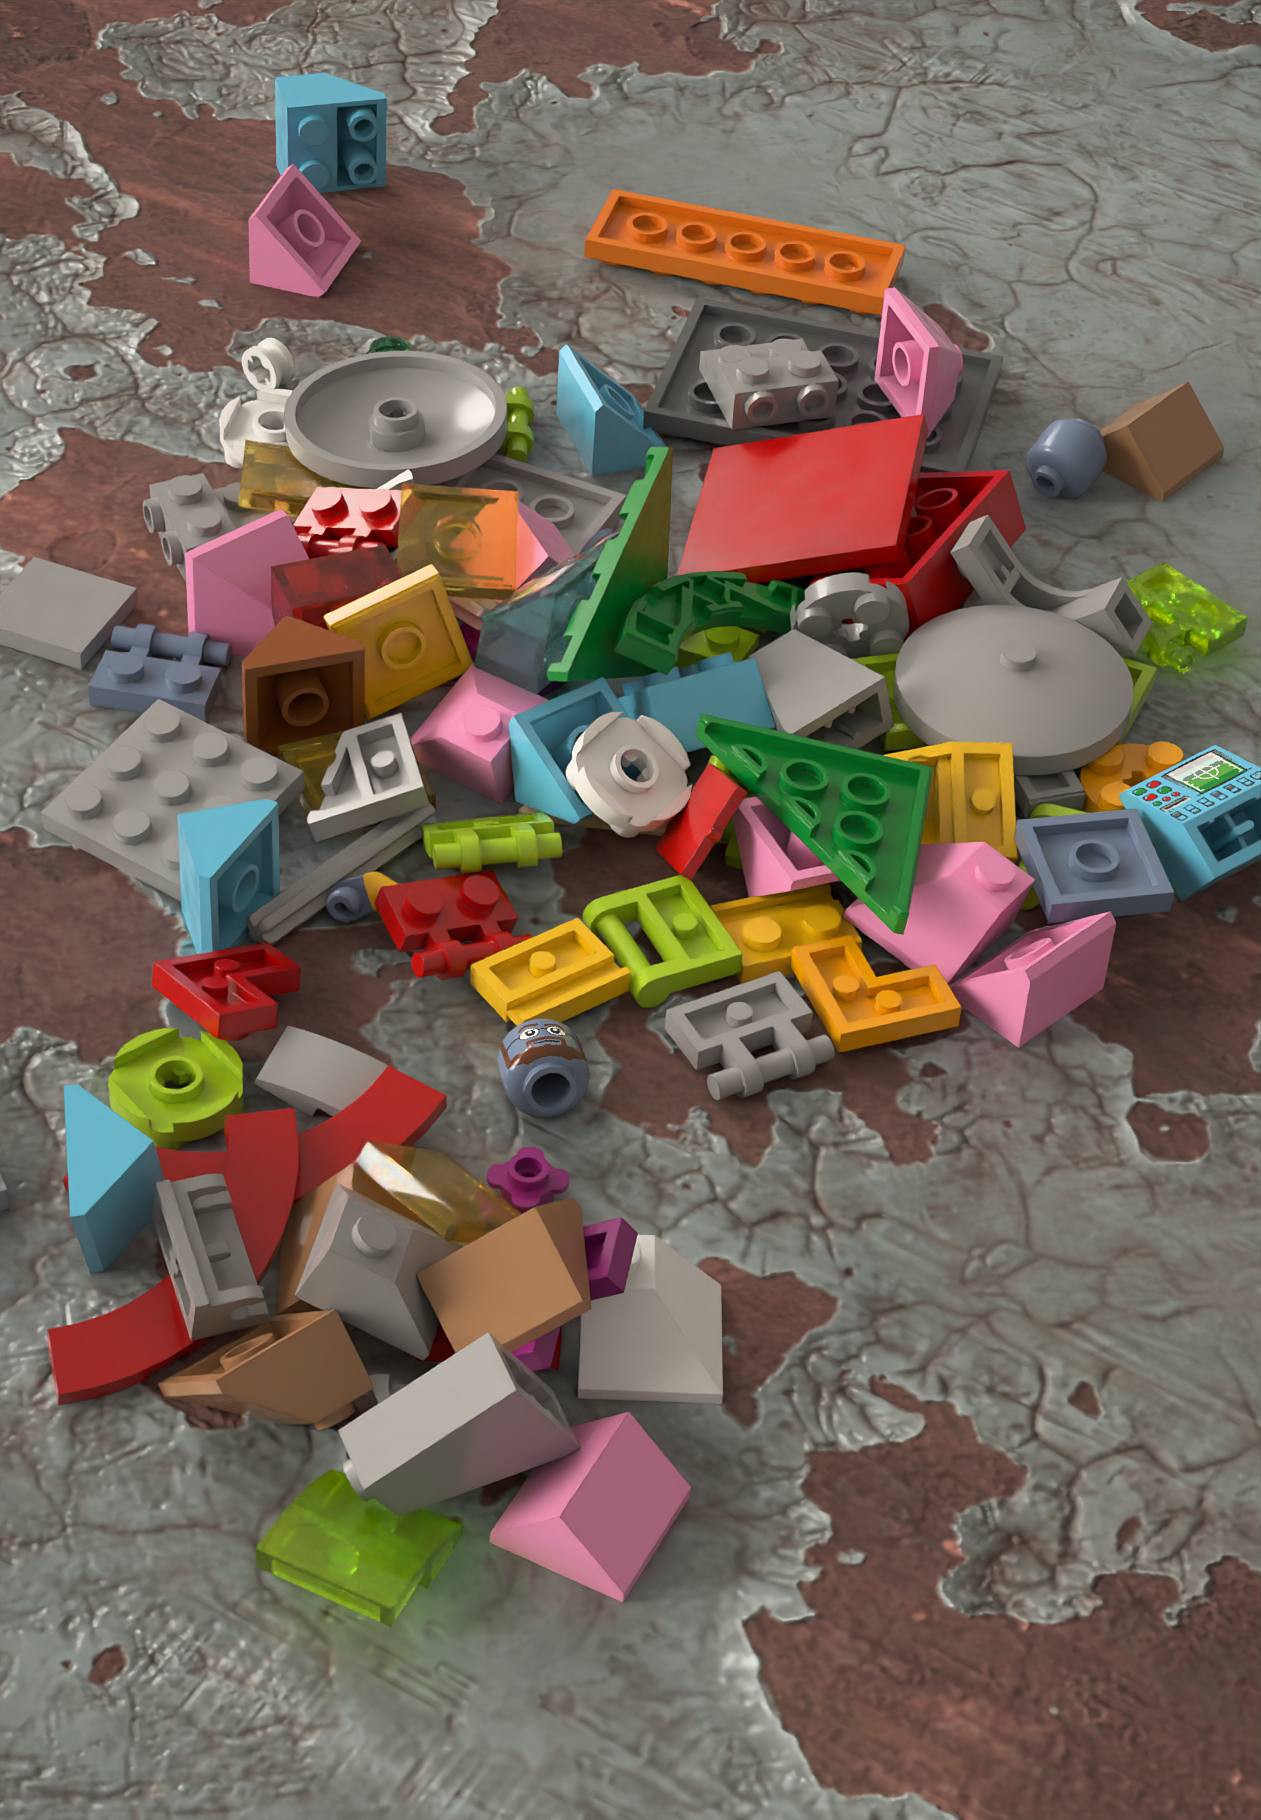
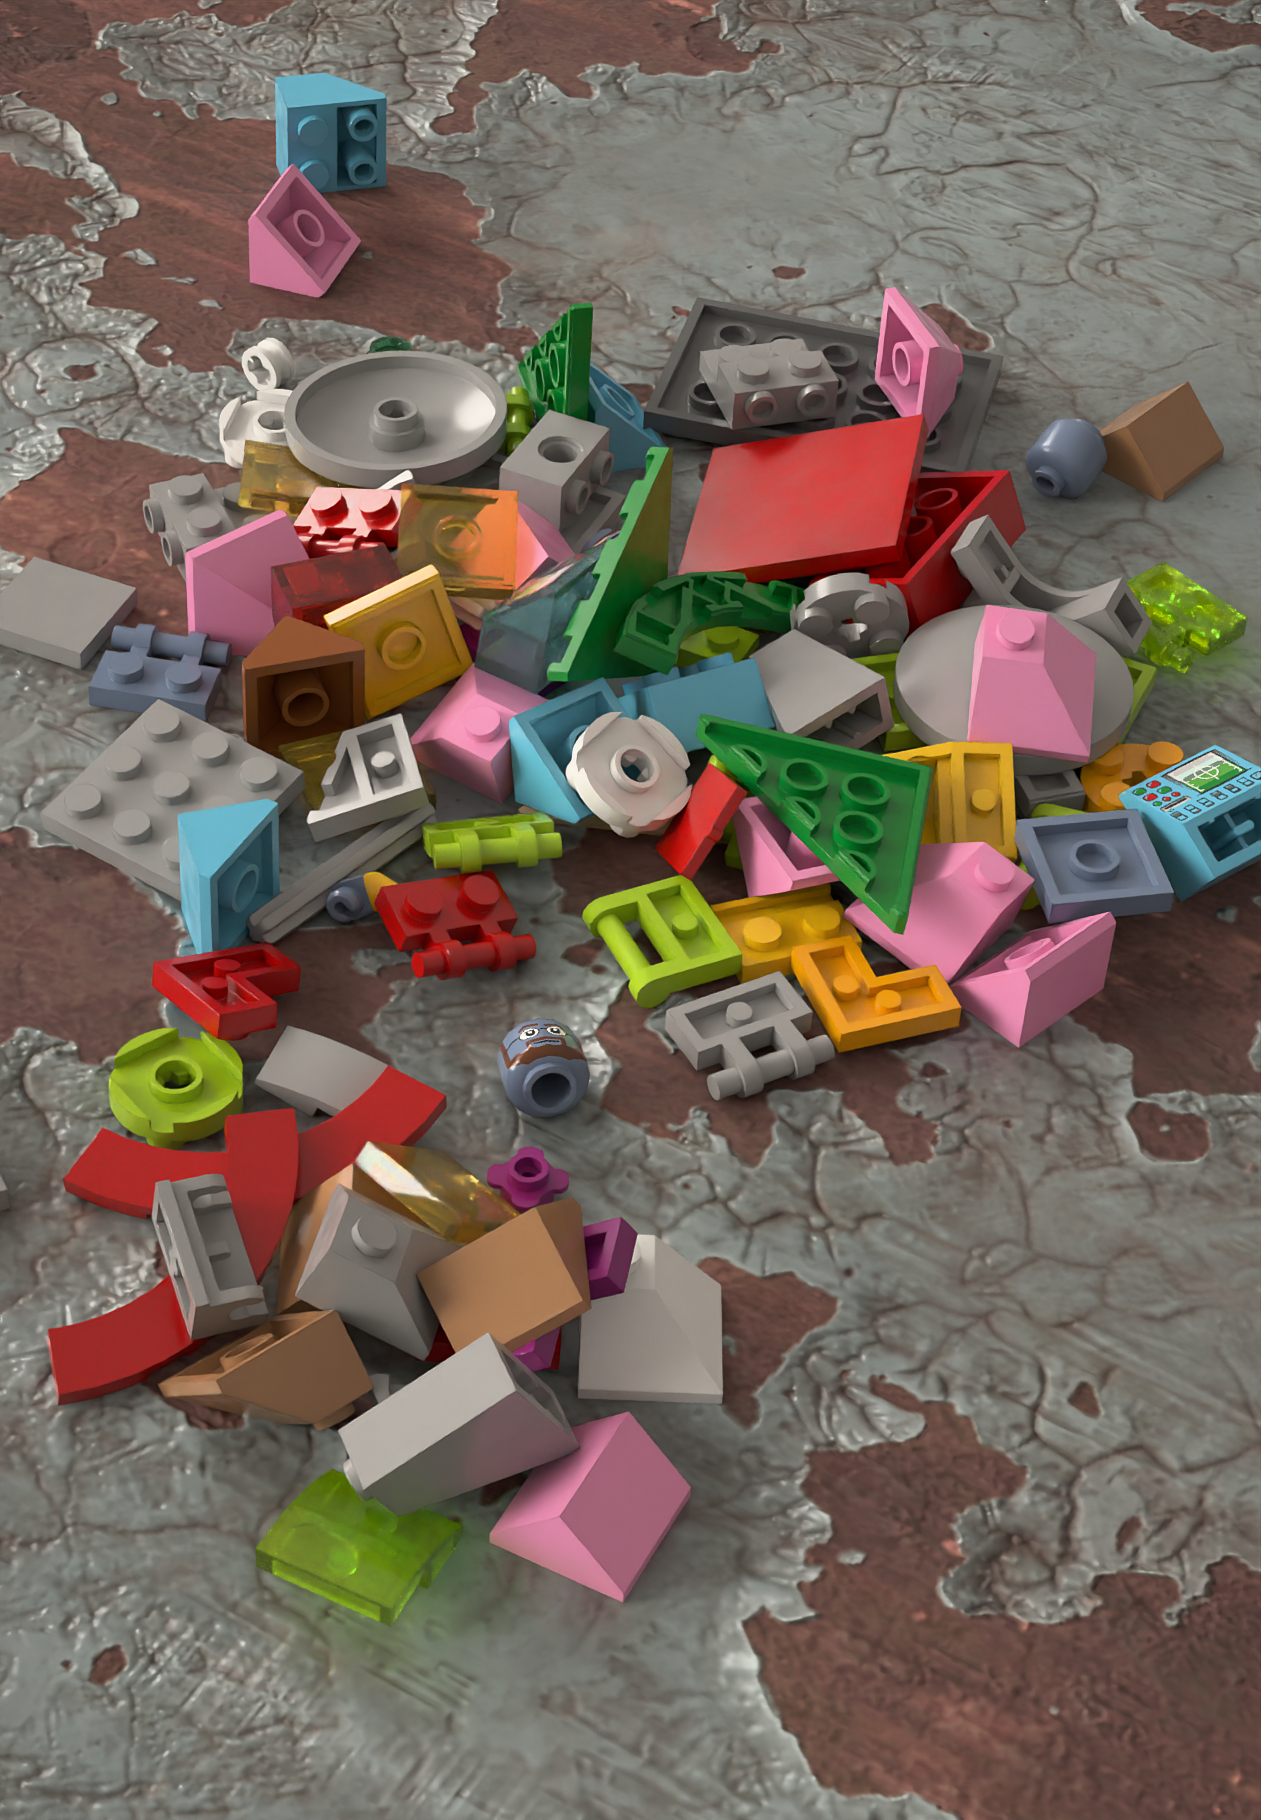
medium azure slope [64,1084,165,1273] -> none
yellow plate [470,918,631,1026] -> none
orange plate [584,189,906,316] -> none
none -> light grey brick [499,410,614,532]
none -> green tile [516,302,593,423]
none -> bright pink slope [967,605,1096,763]

